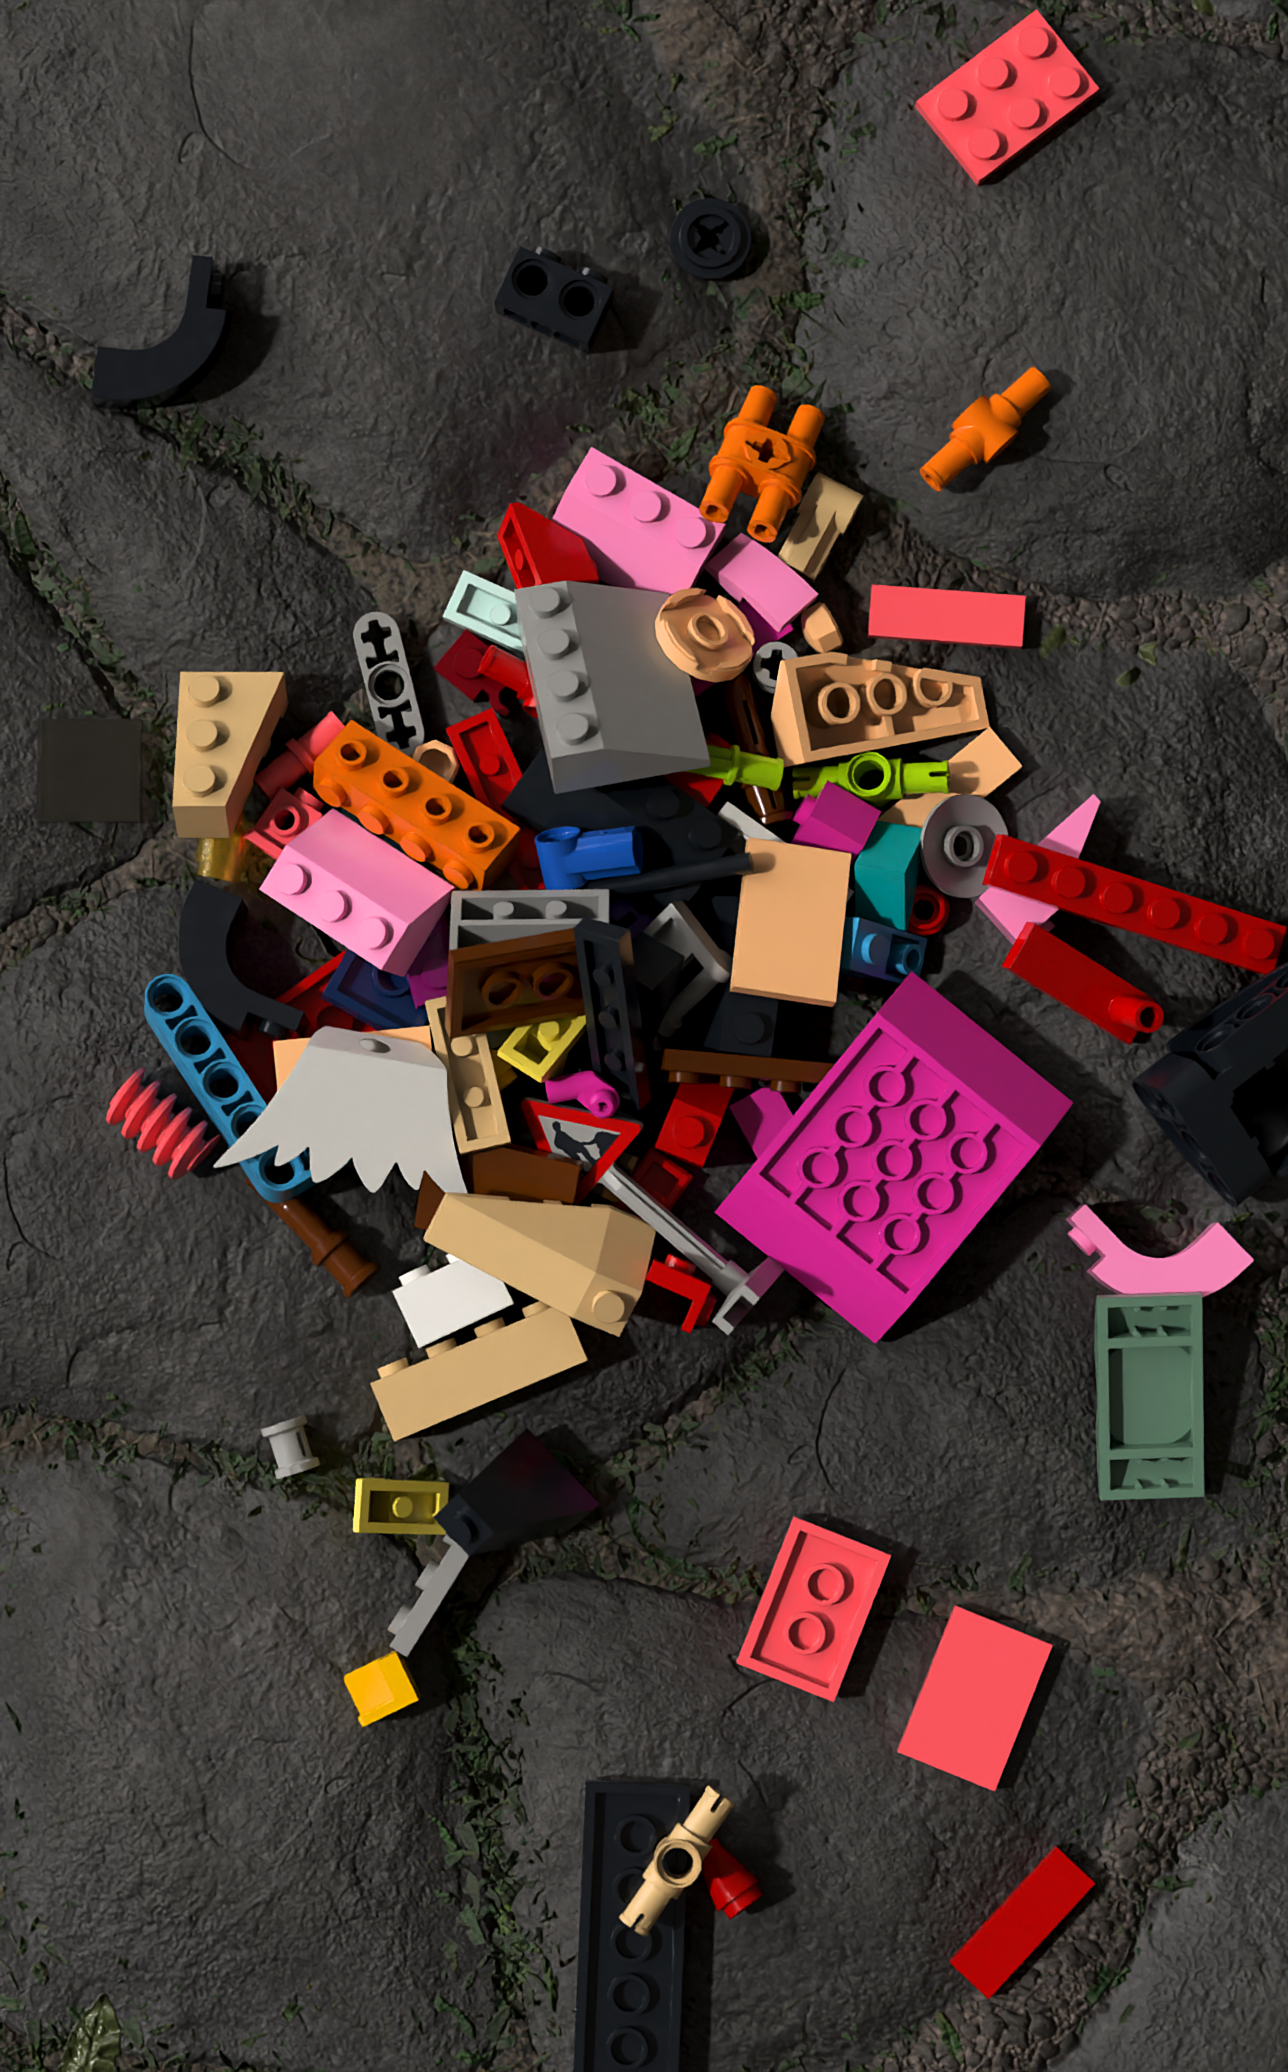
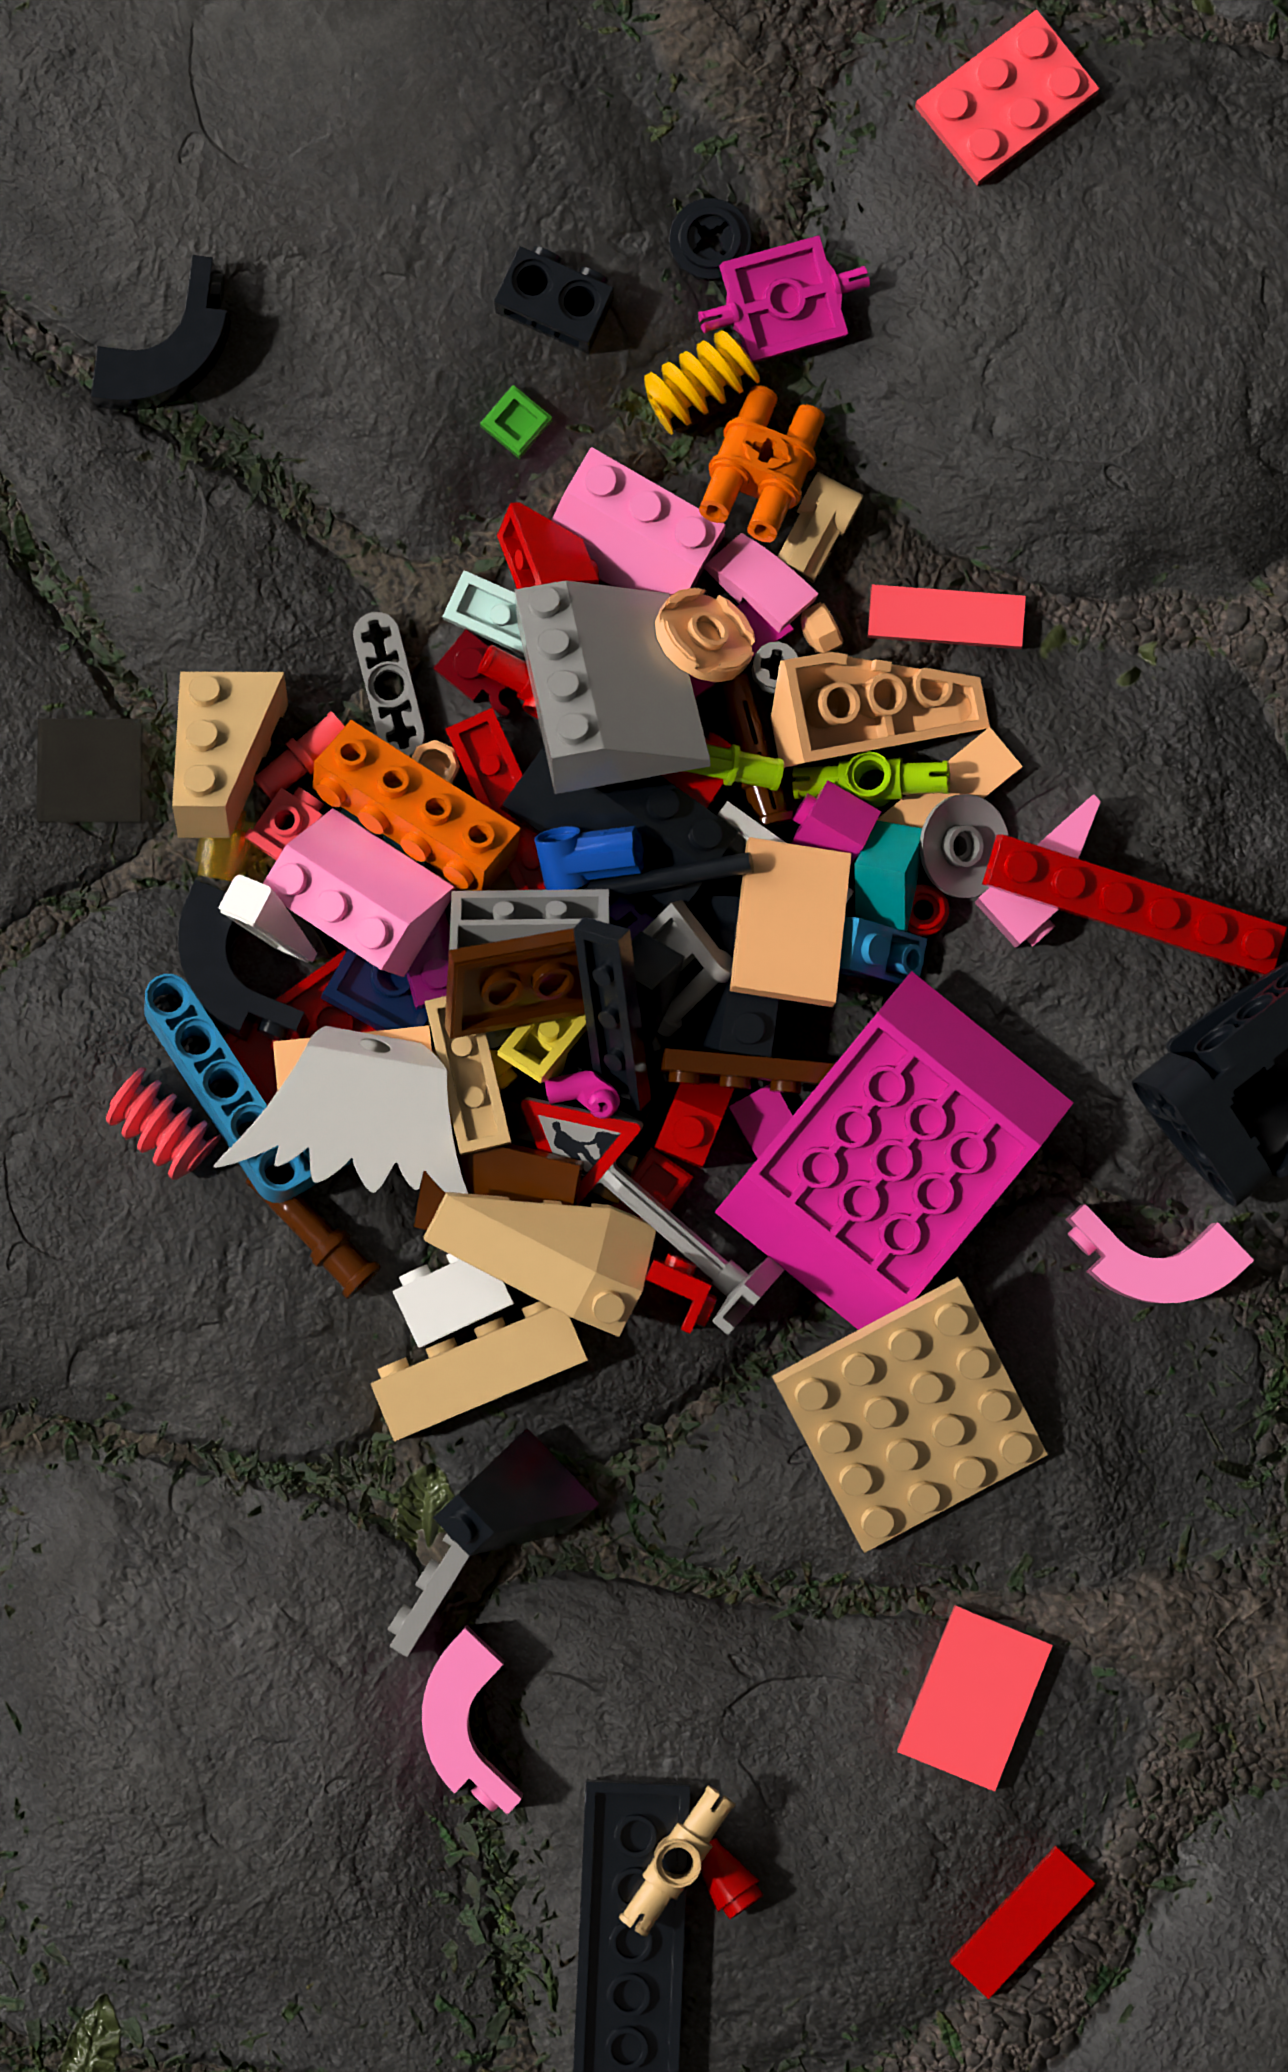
light grey bush [261,1415,320,1479] -> none
yellow panel [344,1650,421,1727] -> none
light yellow slope [353,1477,449,1535] -> none
coral plate [736,1516,891,1702] -> none
orange pin [919,367,1051,492] -> none
red piece [1001,922,1164,1045] -> none
sand green slope [1094,1292,1204,1501] -> none
none -> white slope [218,875,317,963]
none -> bright pink arch [422,1625,523,1815]
none -> bright green tile [480,385,553,459]
none -> yellow piece [644,330,760,435]
none -> dark pink plate [698,235,870,363]
none -> tan plate [772,1277,1048,1553]

